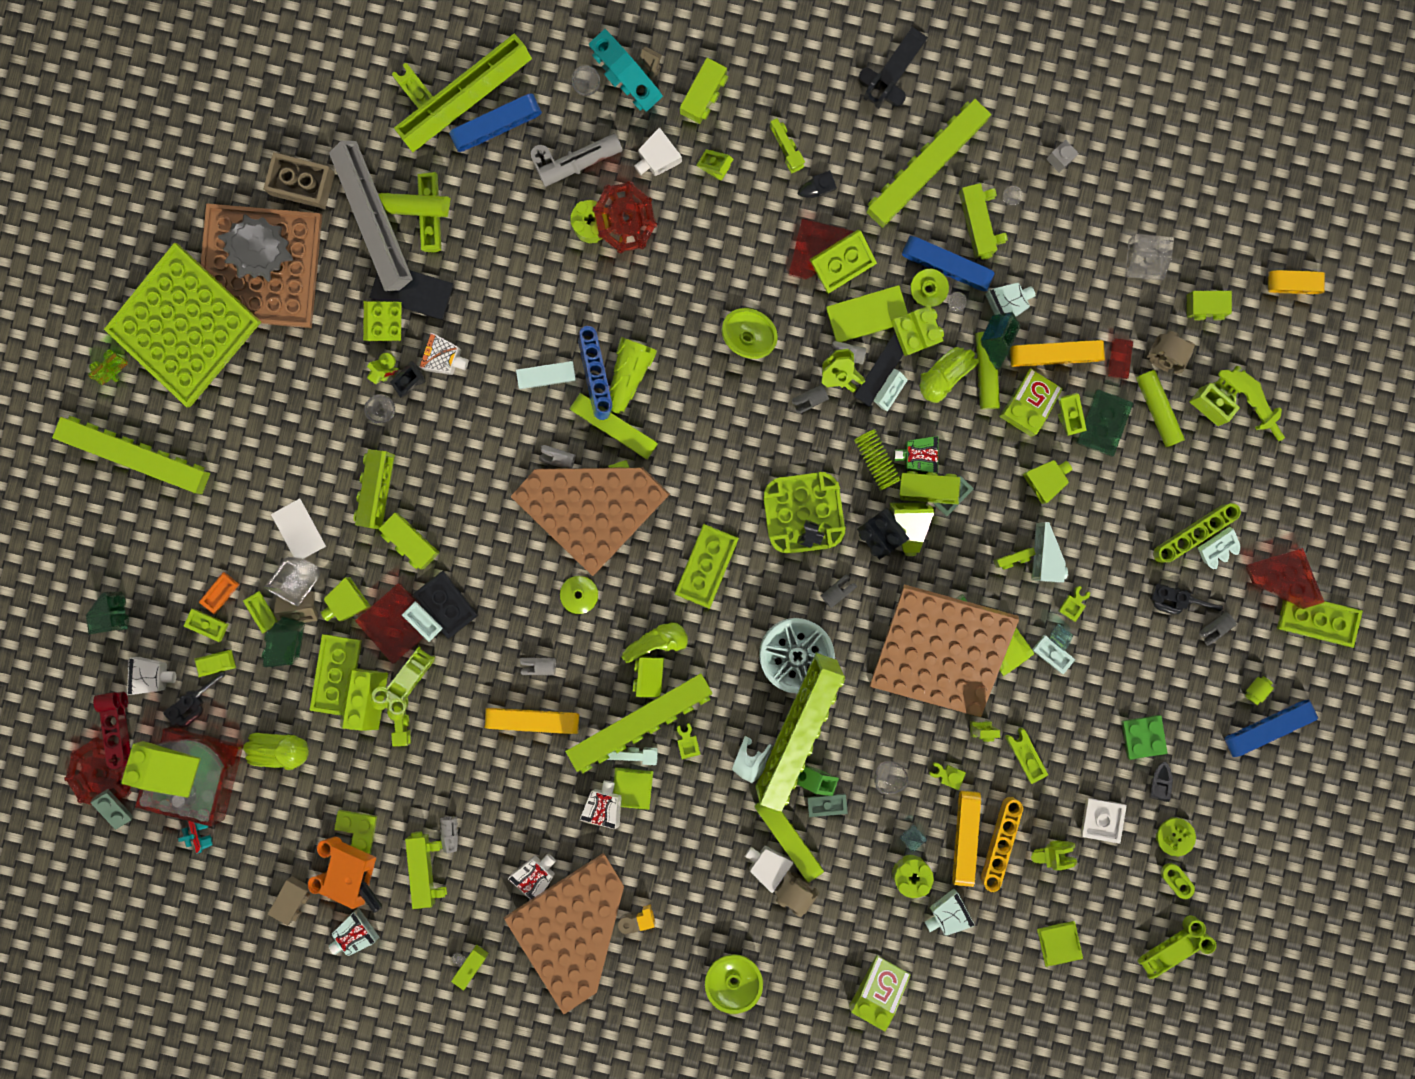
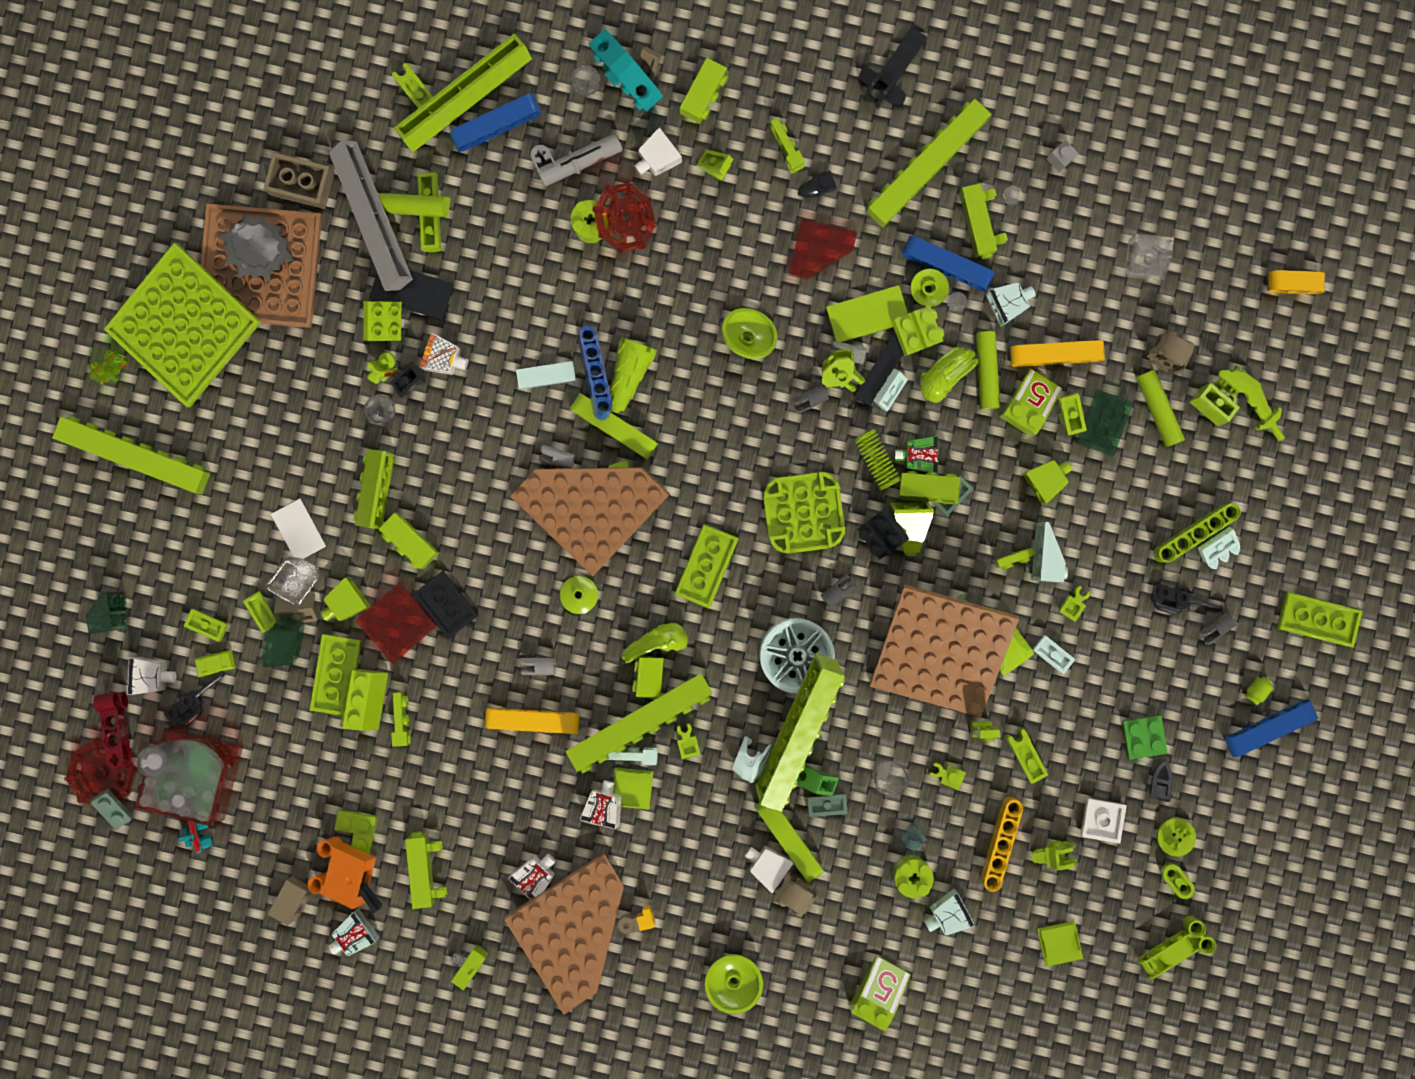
lime slope [121,741,201,798] -> none
orange tile [199,572,240,614] -> none
lime hair [243,733,309,770] -> none
lime piece [371,646,436,721] -> none
light aqua tile [402,601,443,642] -> none
light grey hinge [440,816,458,853] -> none
black piece [797,519,825,548] -> none
lime plate [809,229,877,294] -> none
yellow beam [953,791,981,887] -> none
clear green slope [980,312,1021,370] -> none
clear light blue tile [1049,624,1073,651] -> none
clear red tile [1108,338,1133,379] -> none
lime brick [1187,291,1232,320] -> none
clear red plate [1246,548,1324,609] -> none

